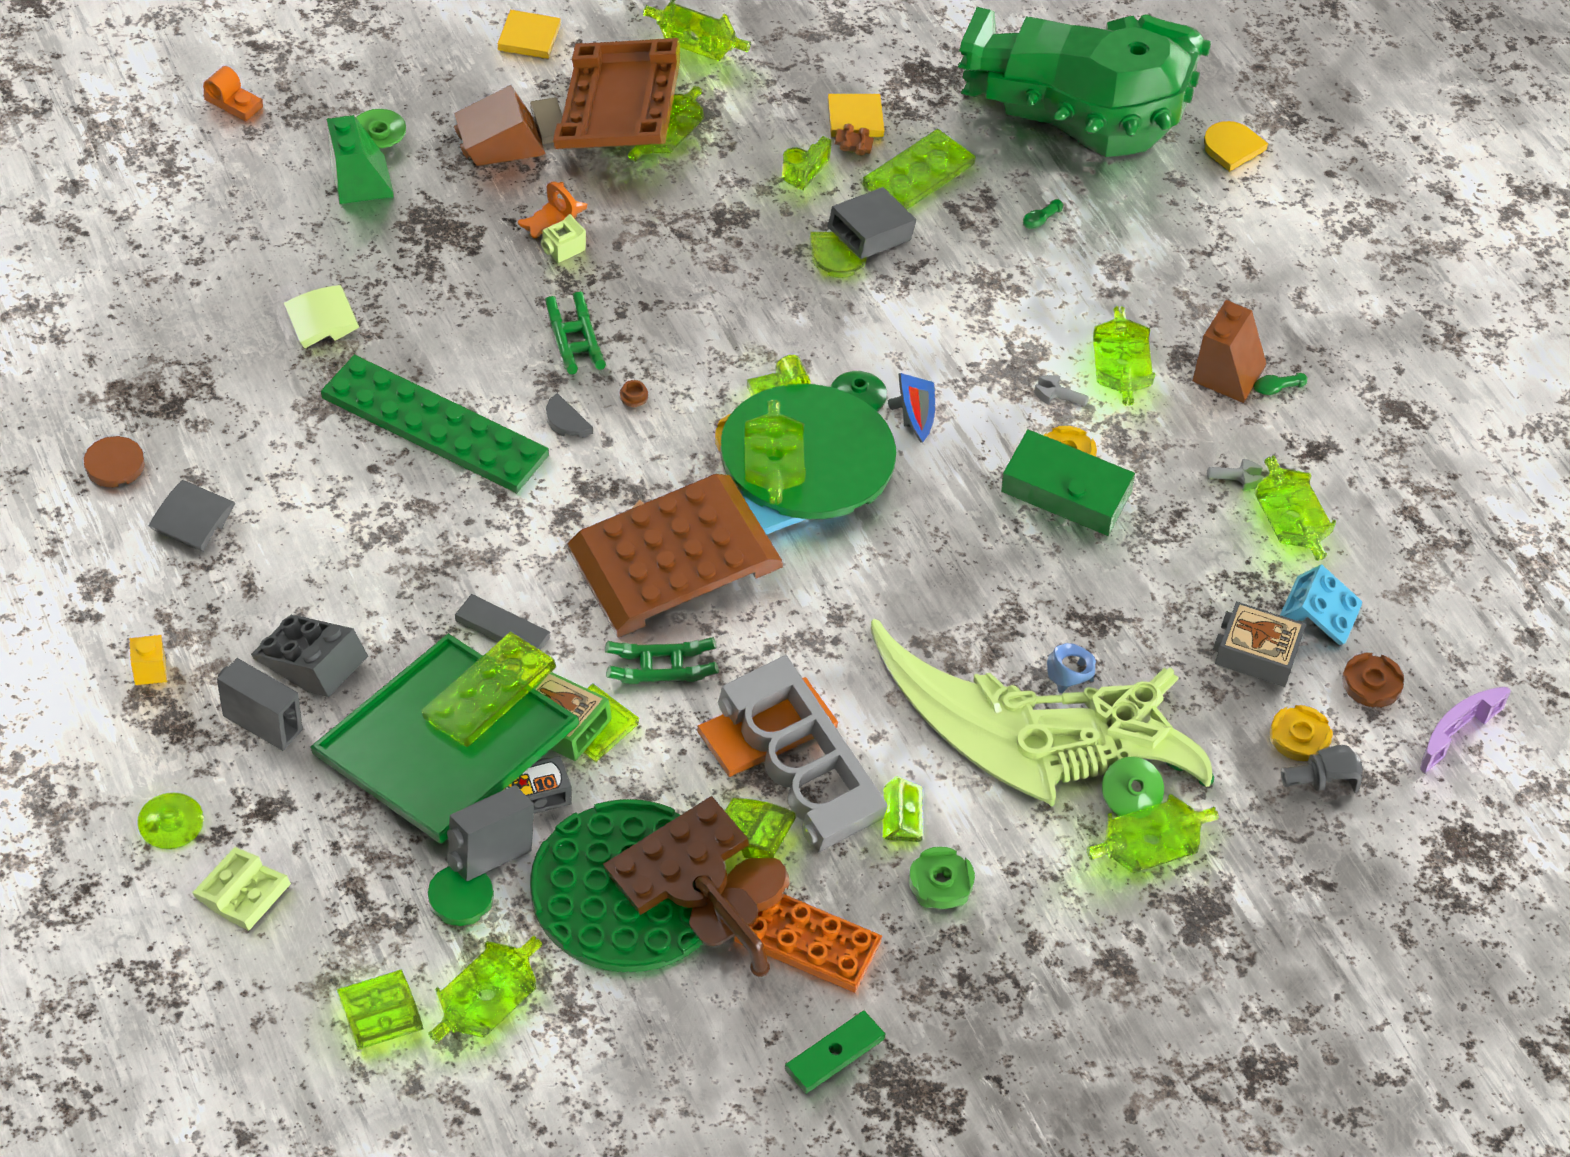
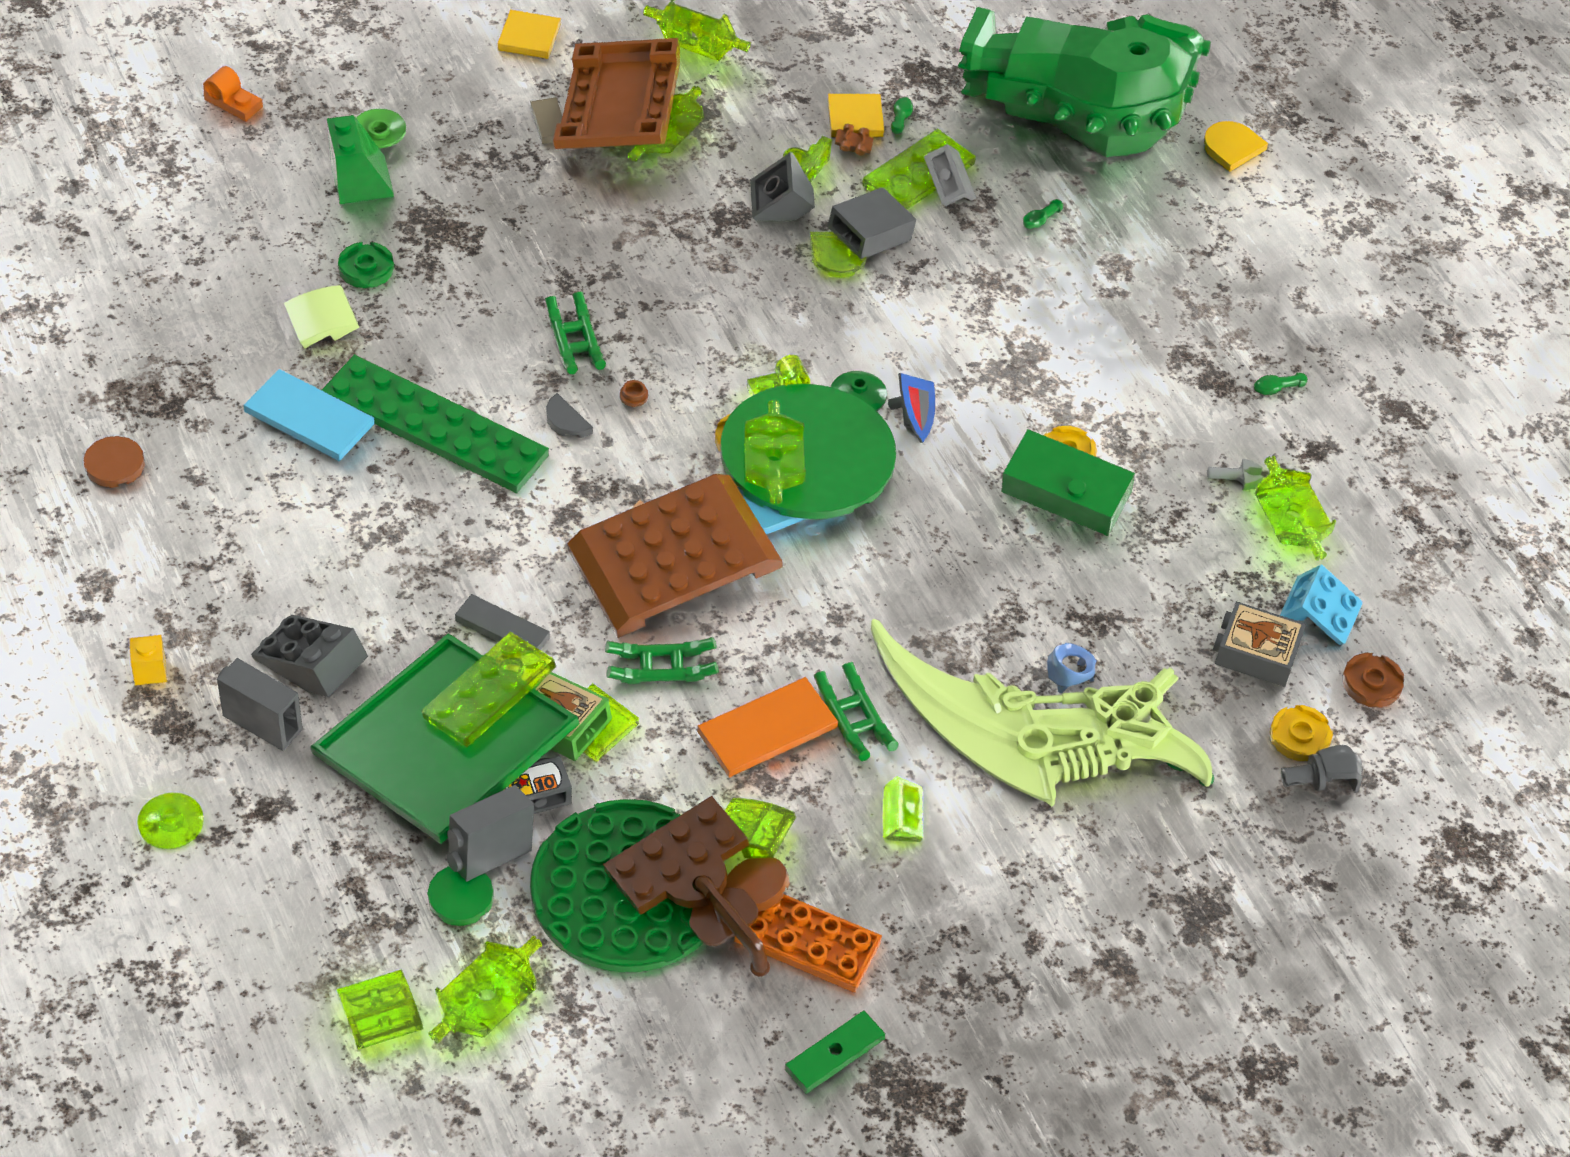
dark grey slope [148,480,235,552] -> none
yellowish green slope [192,847,291,931] -> none
slope [454,85,546,166] -> none
orange hair [518,181,588,238] -> none
yellowish green window [541,214,586,263] -> none
light grey fence [718,655,888,852] -> none
bright green plate [909,847,975,909] -> none
light grey bar [1034,375,1089,406] -> none
clear neon green plate [1086,794,1219,873] -> none
clear neon green plate [1093,306,1155,406] -> none
bright green dish [1102,757,1164,820] -> none
dark orange slope [1192,300,1267,403] -> none
lavender slope [1420,687,1511,773] -> none
none -> medium azure tile [244,369,374,461]
none -> green tile [338,242,394,288]
none -> dark grey slope [750,152,815,221]
none -> green piece [813,662,899,761]
none -> green piece [891,97,913,134]
none -> light grey panel [924,144,976,206]

